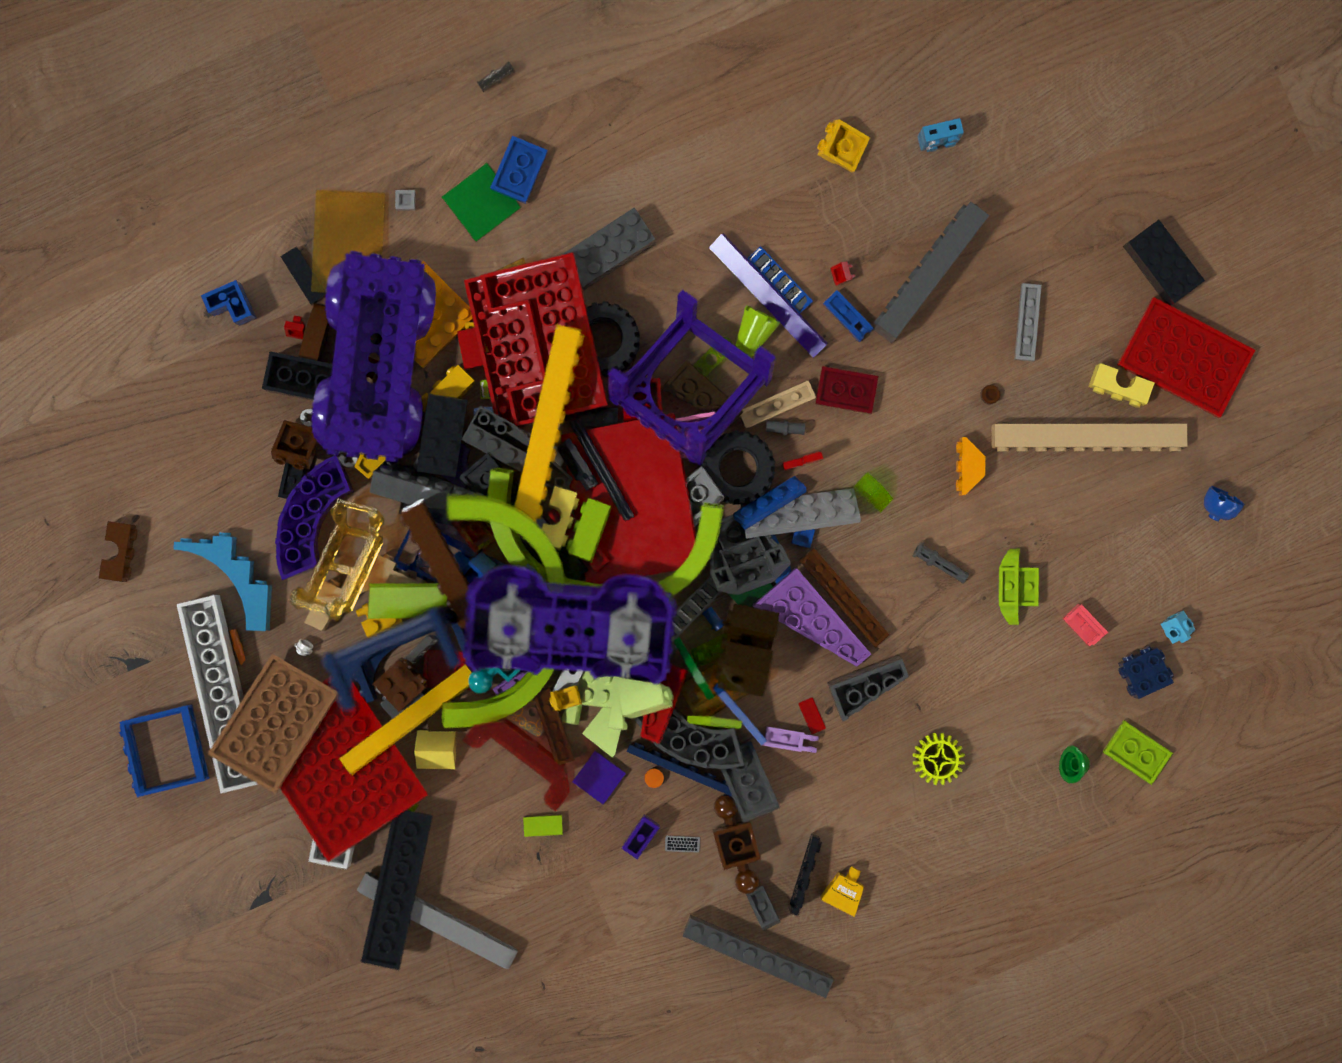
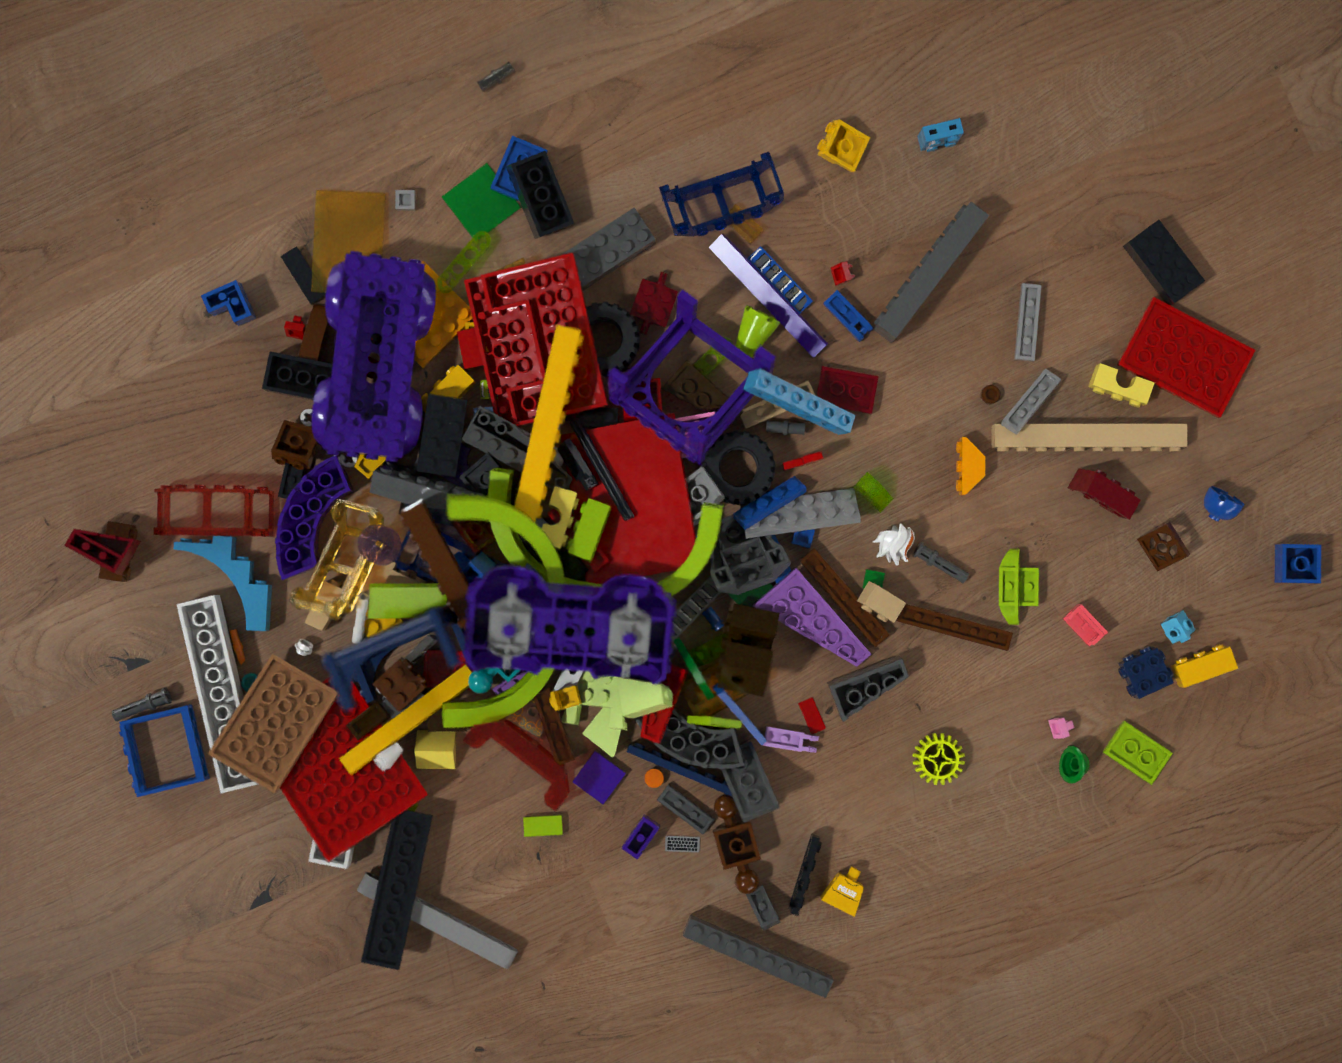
none -> dark red wedge [64,529,141,575]
none -> dark grey pin [112,687,172,721]
none -> clear red windscreen [153,484,274,537]
none -> teal tile [241,673,258,692]
none -> dark brown tile [346,701,389,741]
none -> white piece [352,593,369,644]
none -> piece [358,524,401,566]
none -> white cone [374,742,403,771]
none -> clear neon green beam [437,231,491,293]
none -> black brick [506,150,575,239]
none -> dark red plate [630,272,678,335]
none -> dark grey tile [657,784,714,834]
none -> clear blue windscreen [659,152,784,237]
none -> clear yellow tile [722,204,763,244]
none -> dark azure brick [743,369,856,435]
none -> tan brick [857,581,906,623]
none -> green plate [862,569,885,588]
none -> white hair [872,523,915,566]
none -> reddish brown plate [896,604,1013,651]
none -> light grey plate [1001,369,1061,435]
none -> bright pink tile [1048,718,1074,739]
none -> dark red wedge [1068,468,1141,520]
none -> reddish brown piece [1137,522,1190,572]
none -> yellow brick [1171,644,1238,688]
none -> blue brick [1275,544,1321,583]

